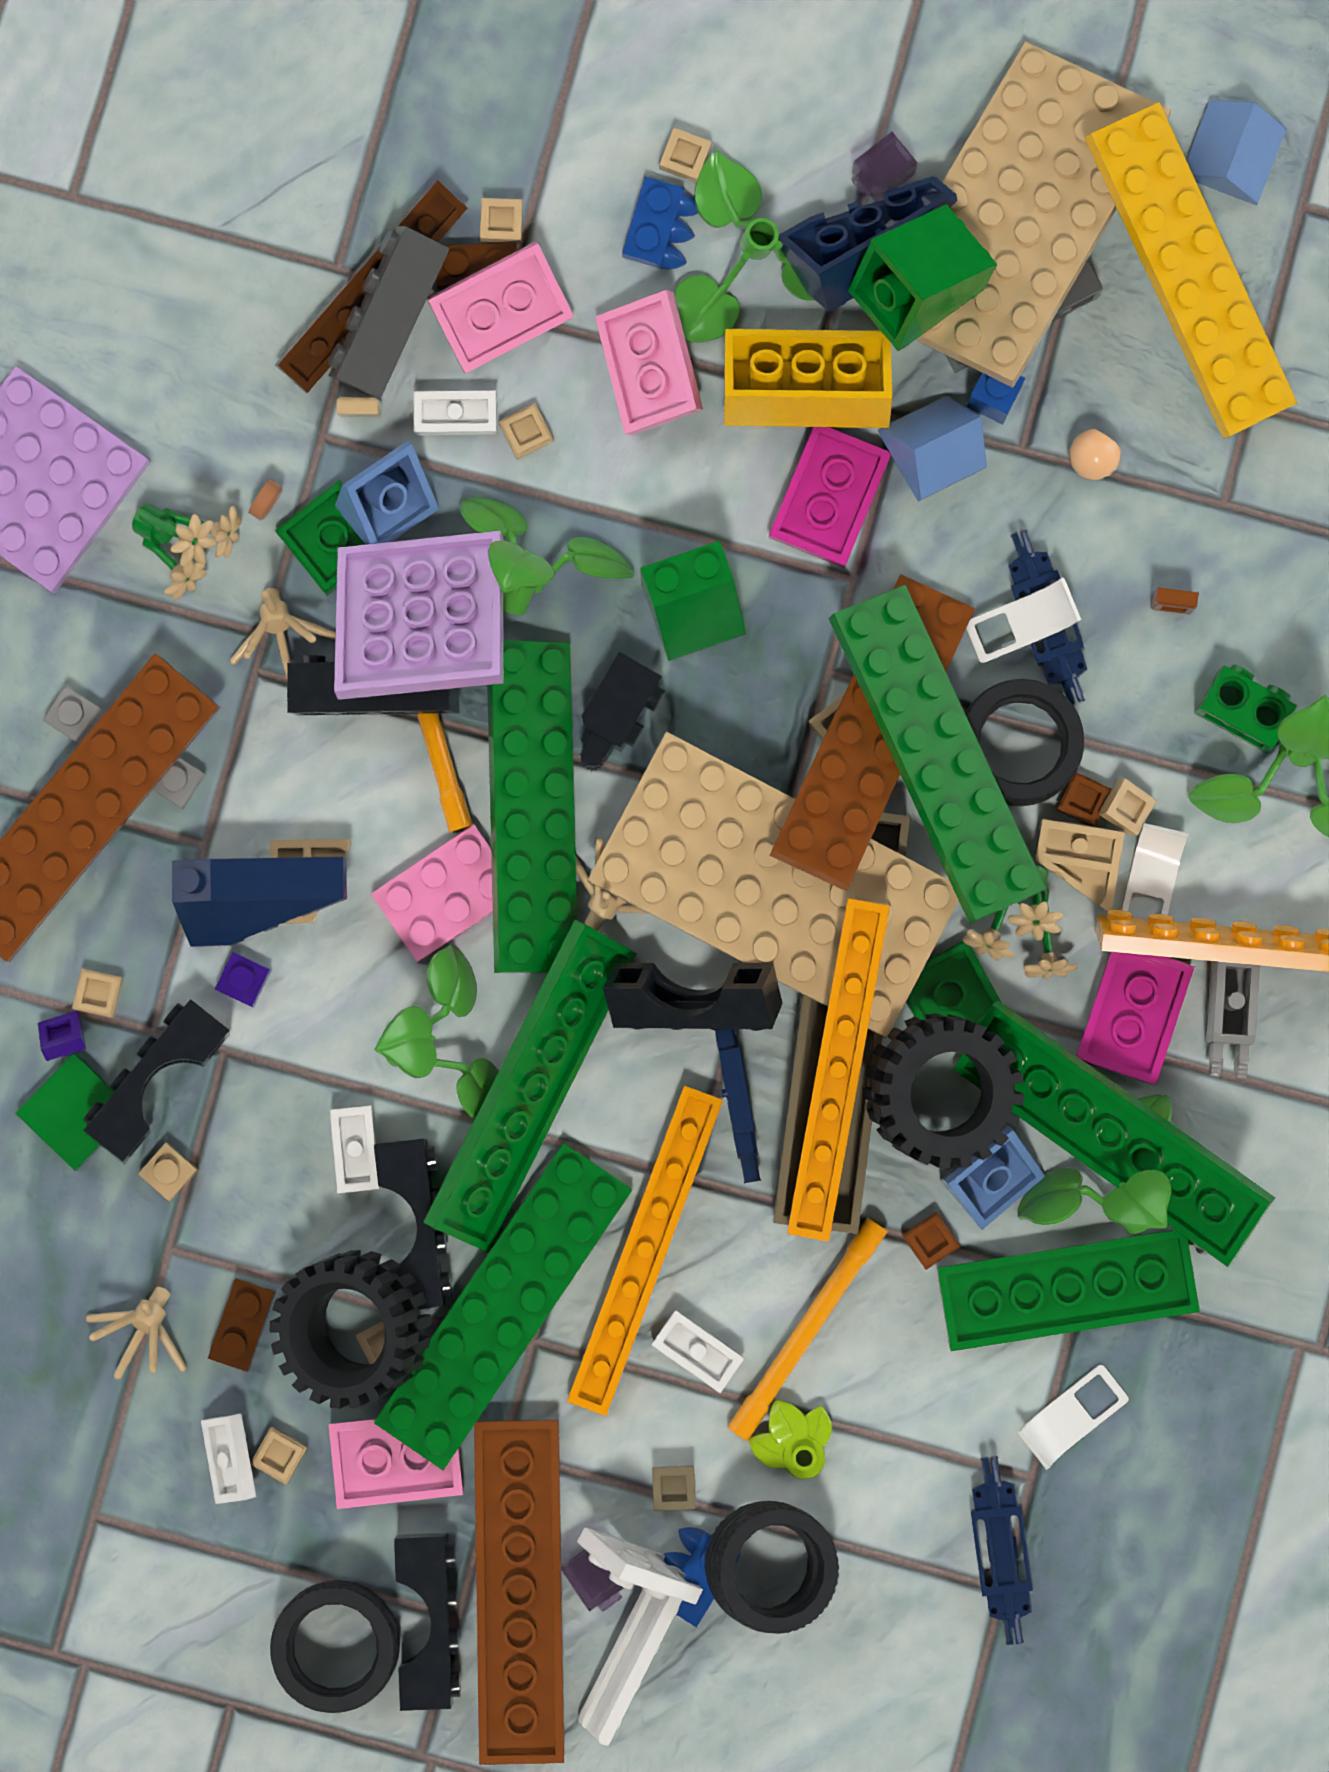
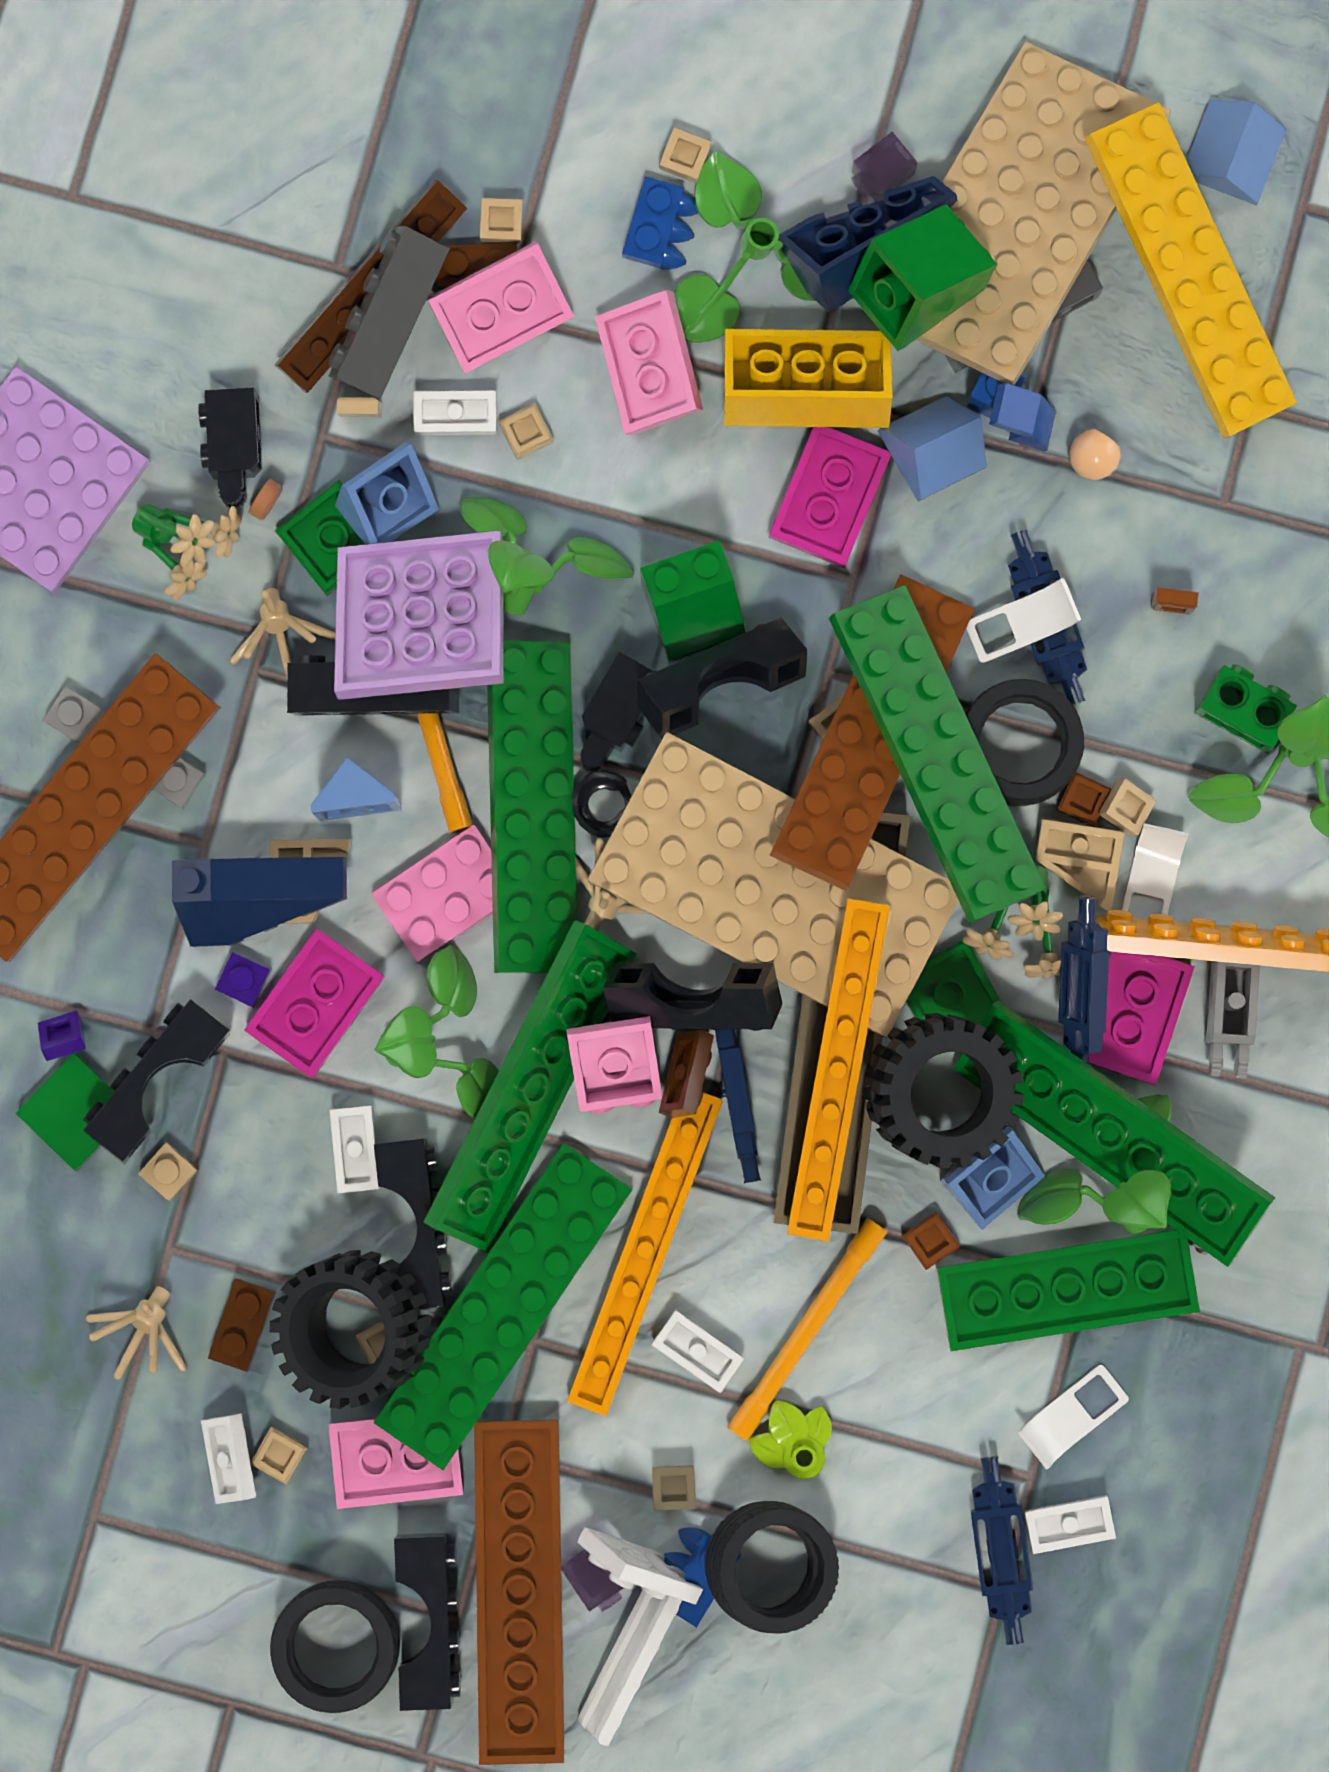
tan tile [72,968,124,1018] -> none
none -> black hinge [198,387,262,509]
none -> dark pink plate [244,928,385,1079]
none -> medium blue slope [311,758,402,821]
none -> bright pink plate [567,1016,662,1114]
none -> black piece [572,770,632,838]
none -> black arch [637,617,807,739]
none -> reddish brown plate [658,1030,714,1118]
none -> blue slope [989,383,1056,452]
none -> white plate [1023,1495,1116,1554]
none -> dark blue piece [1058,895,1109,1065]

